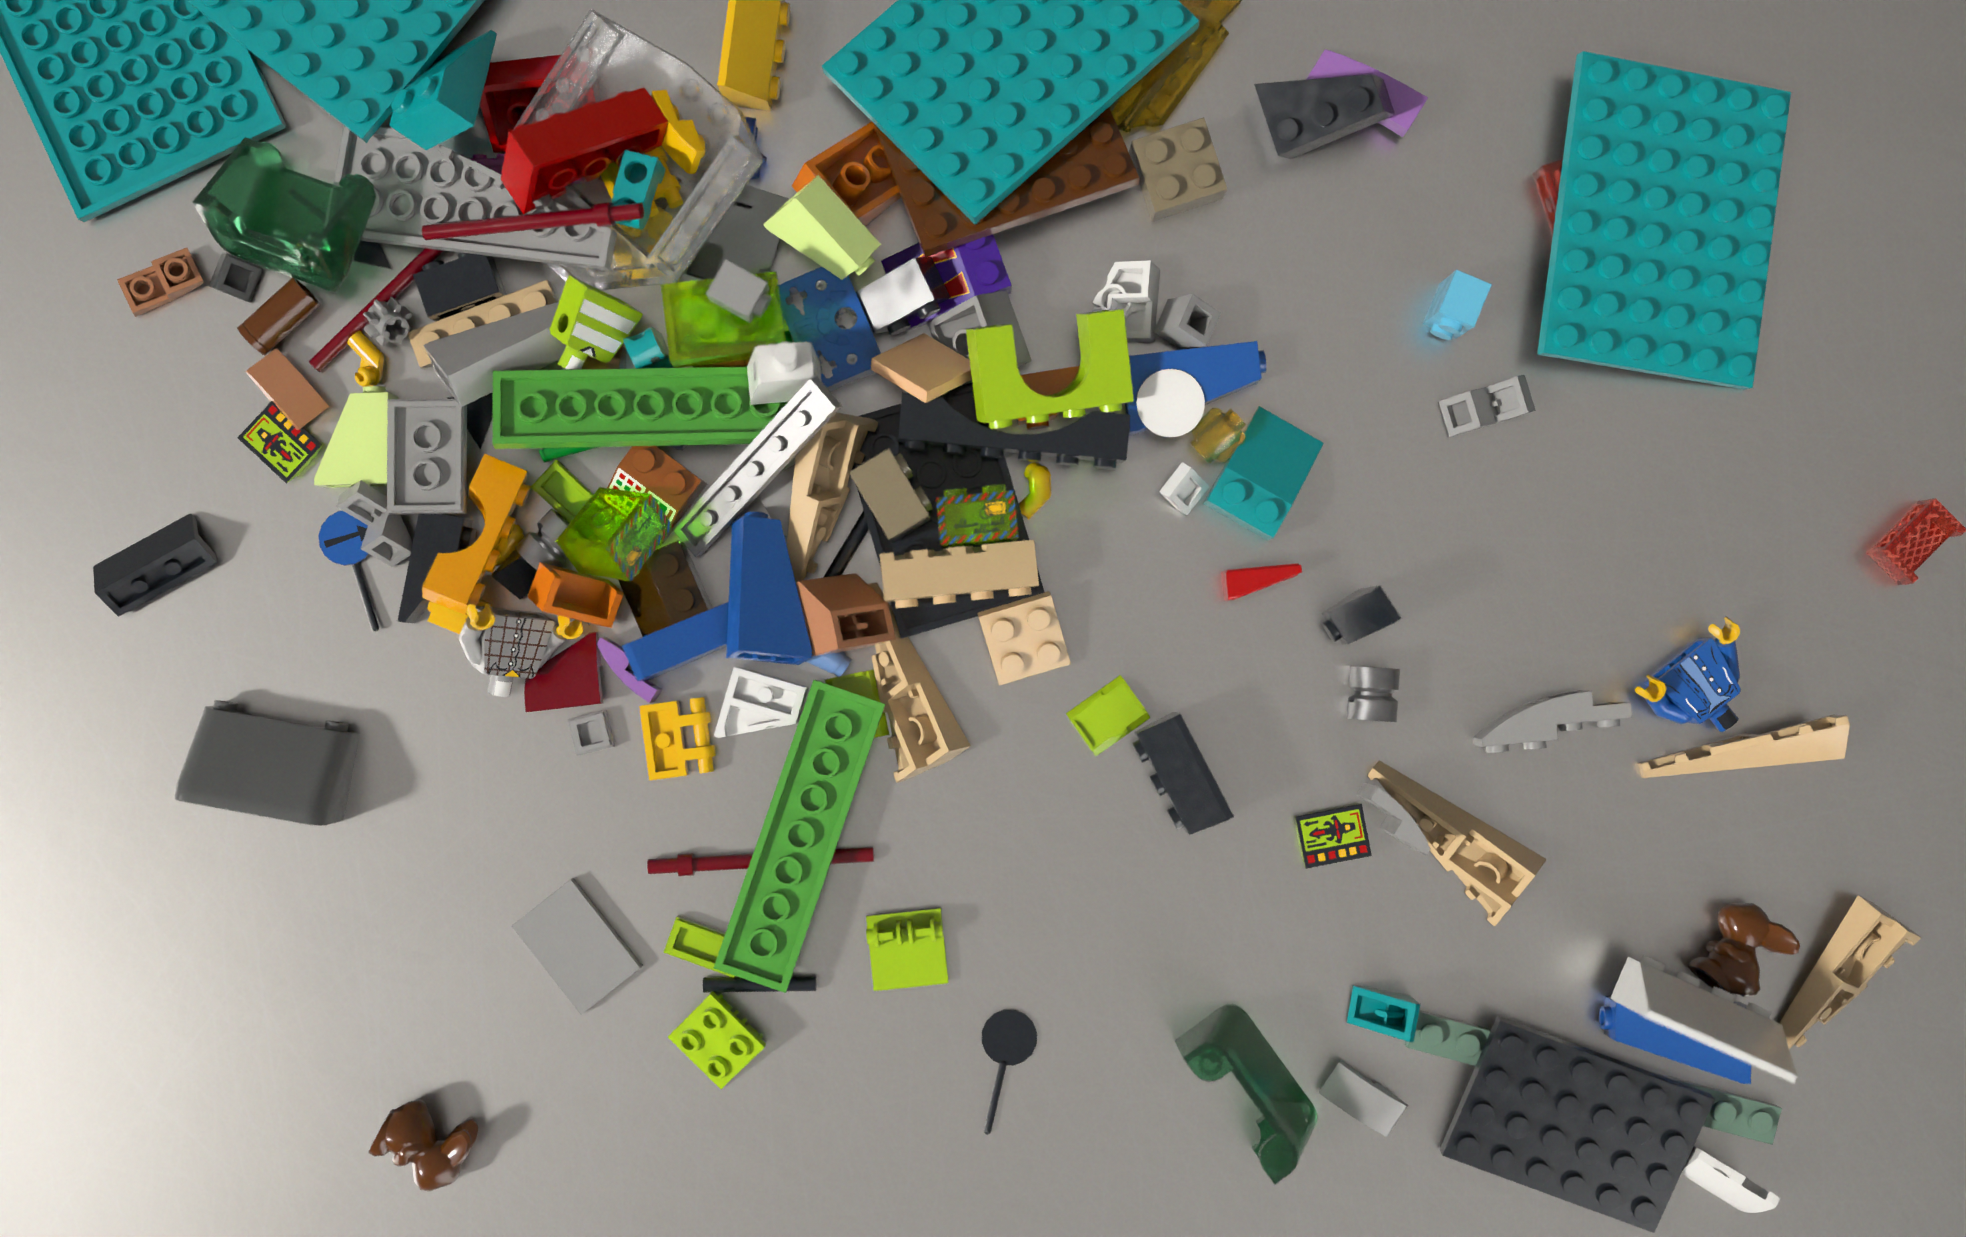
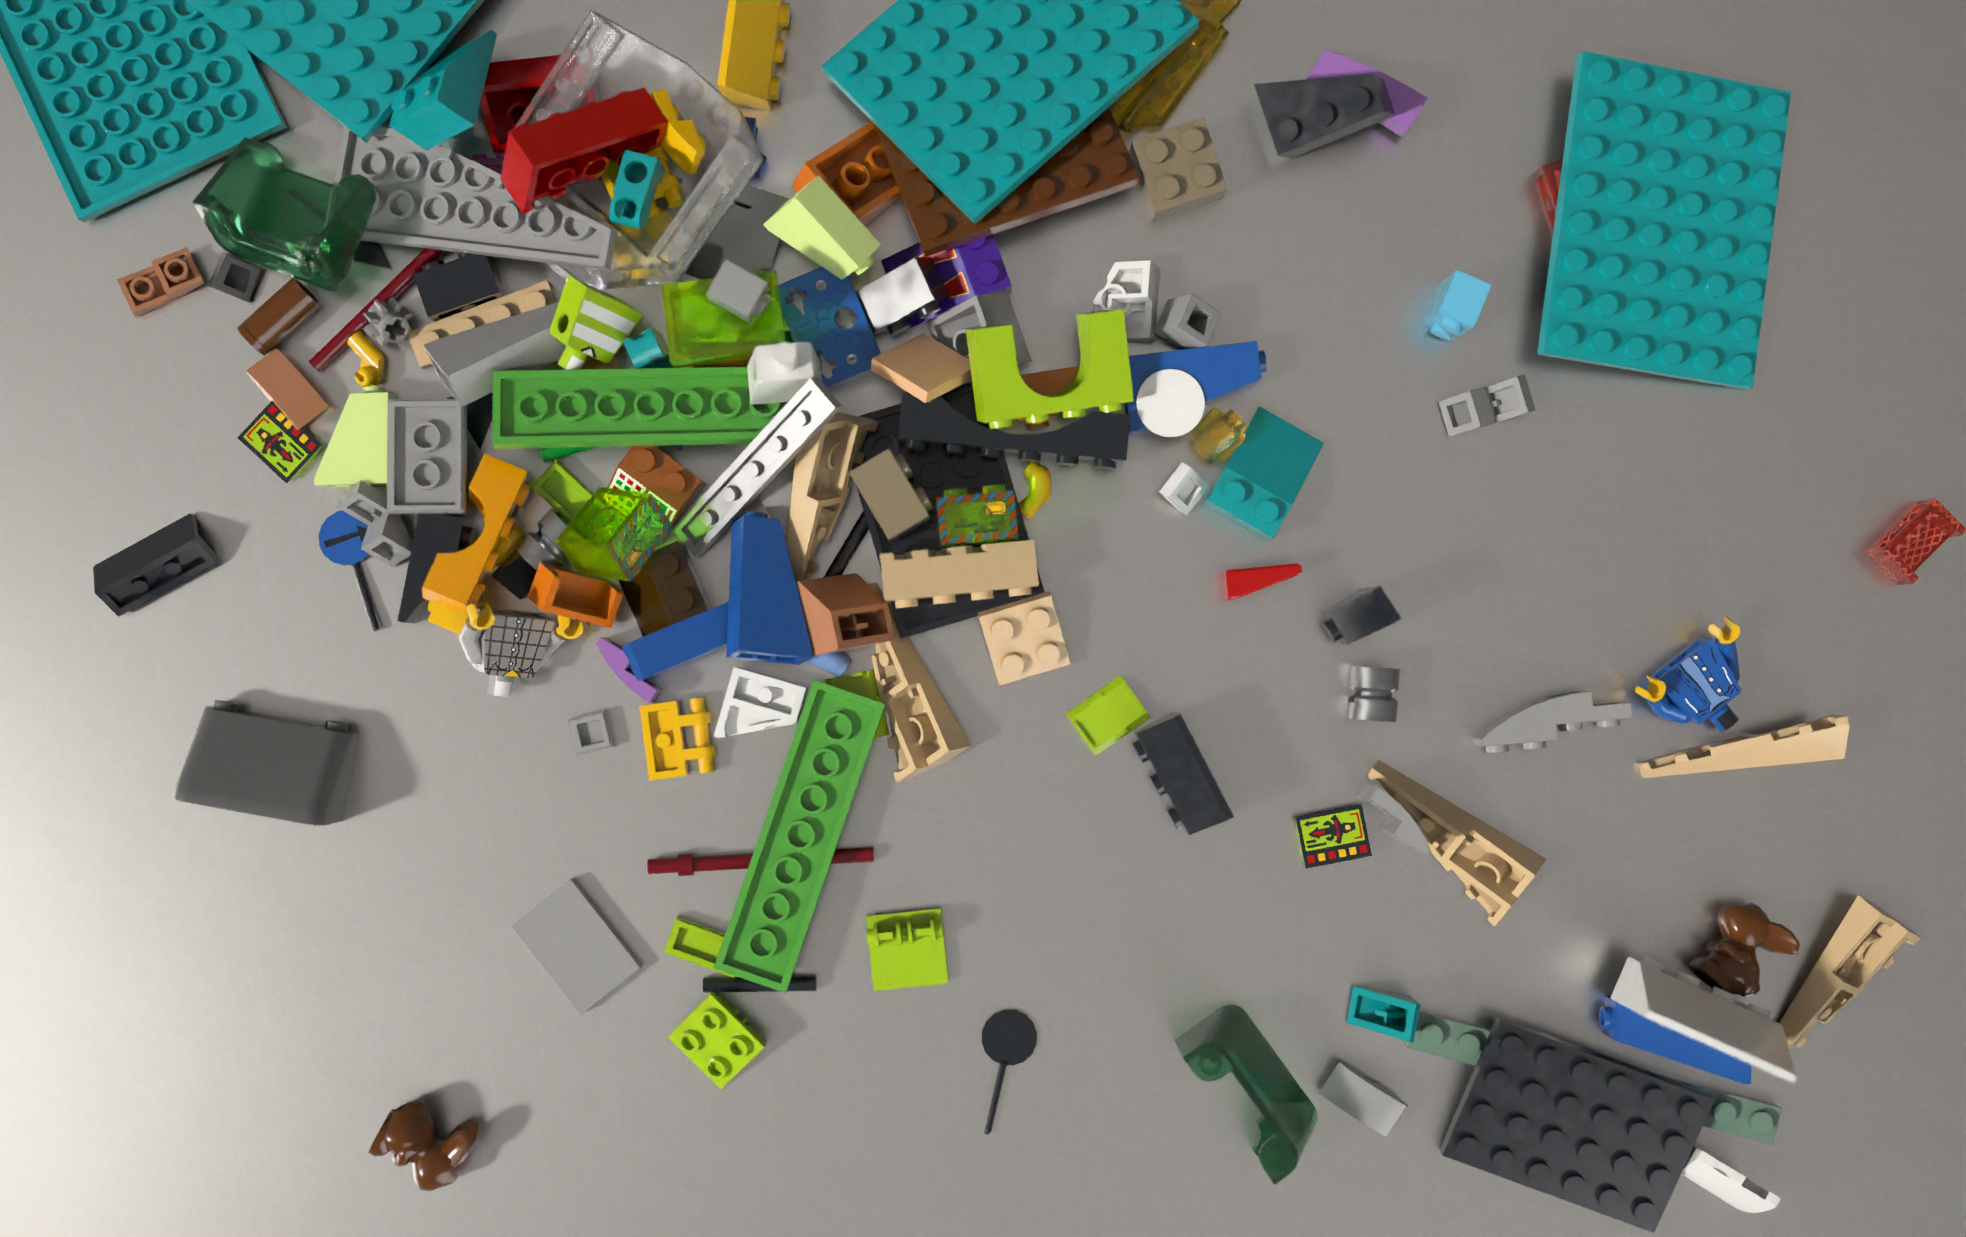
dark red bar [422,202,644,240] -> none
dark red slope [524,632,603,713] -> none

